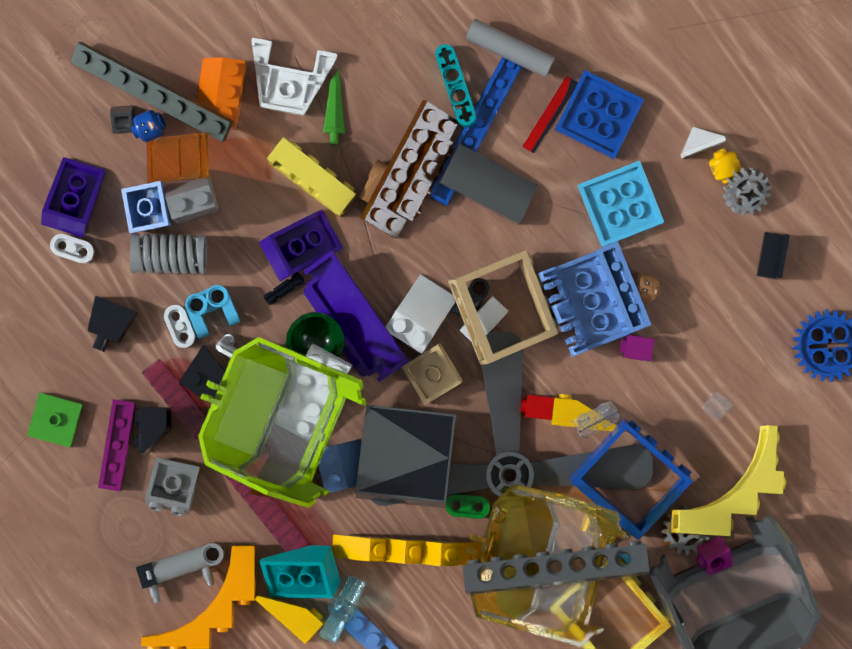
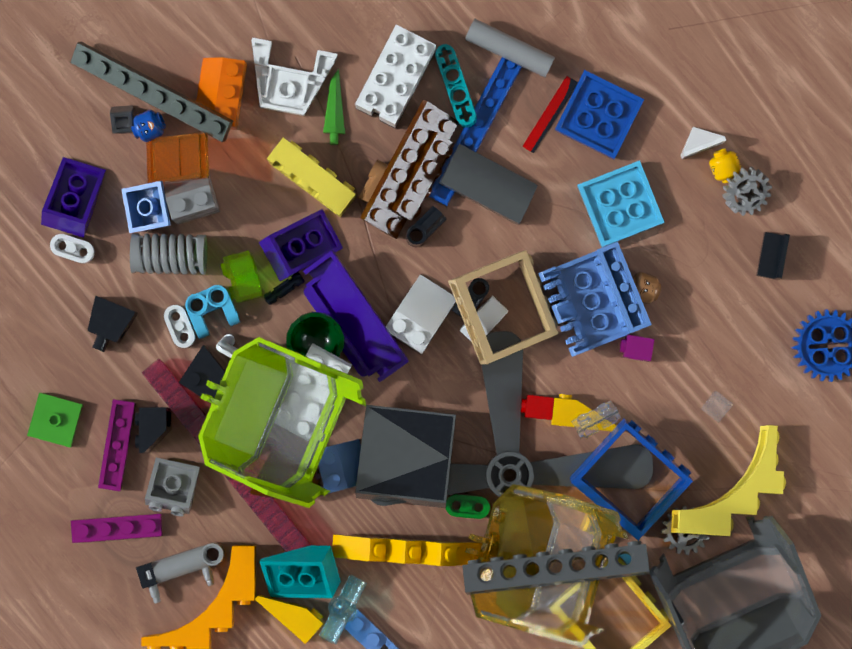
tan hinge [402,343,464,405] -> none
magenta brick [695,536,733,576] -> none
none -> magenta plate [71,513,163,543]
none -> clear neon green brick [221,250,264,304]
none -> white piece [355,25,436,129]
none -> black piece [406,206,447,247]

